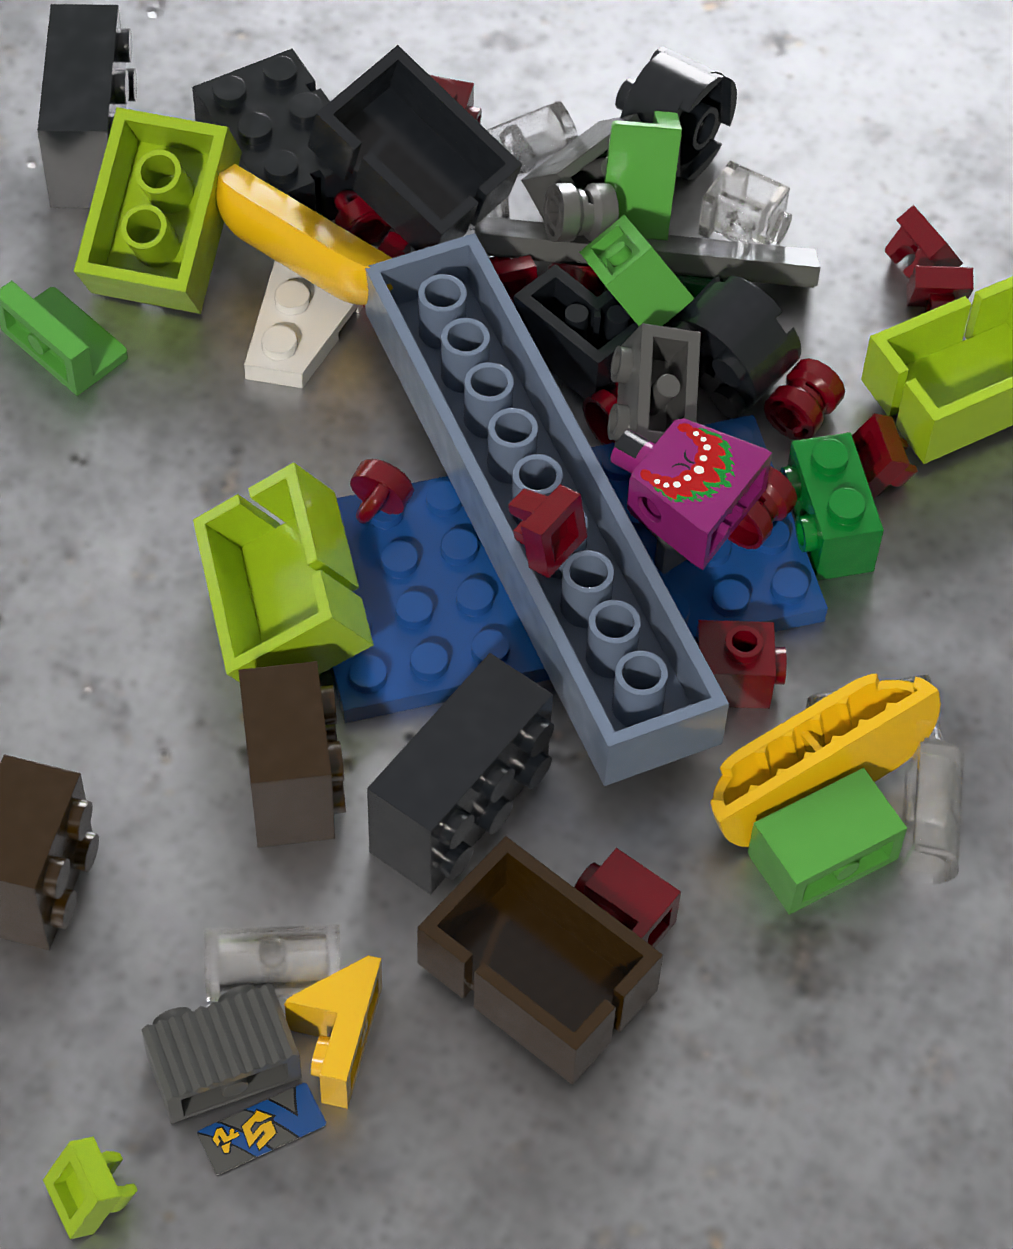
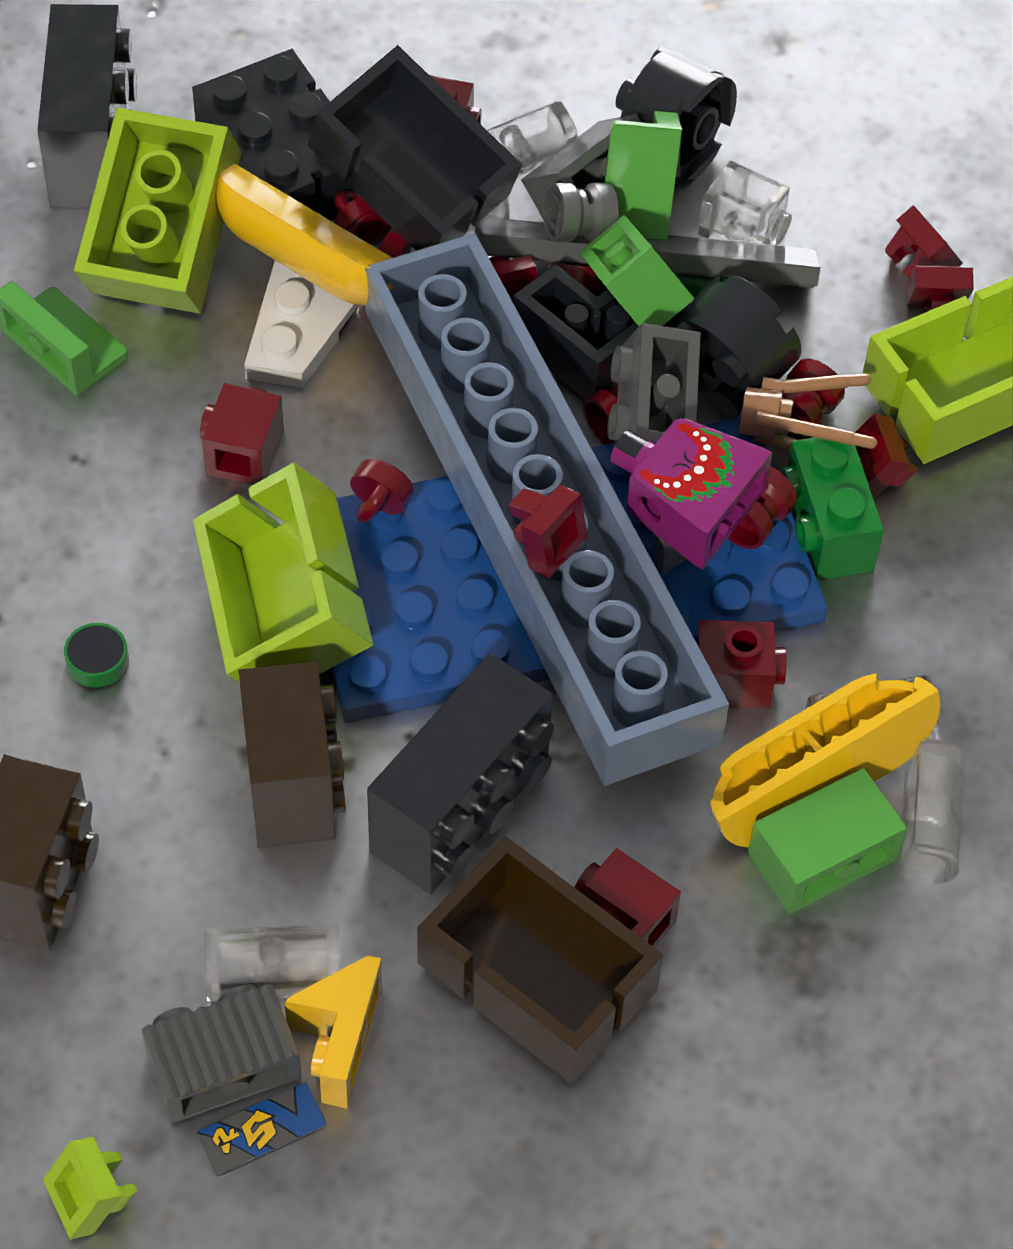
none -> black tile [64,623,129,688]
none -> dark red brick [200,383,284,485]
none -> medium nougat plant [739,374,877,451]

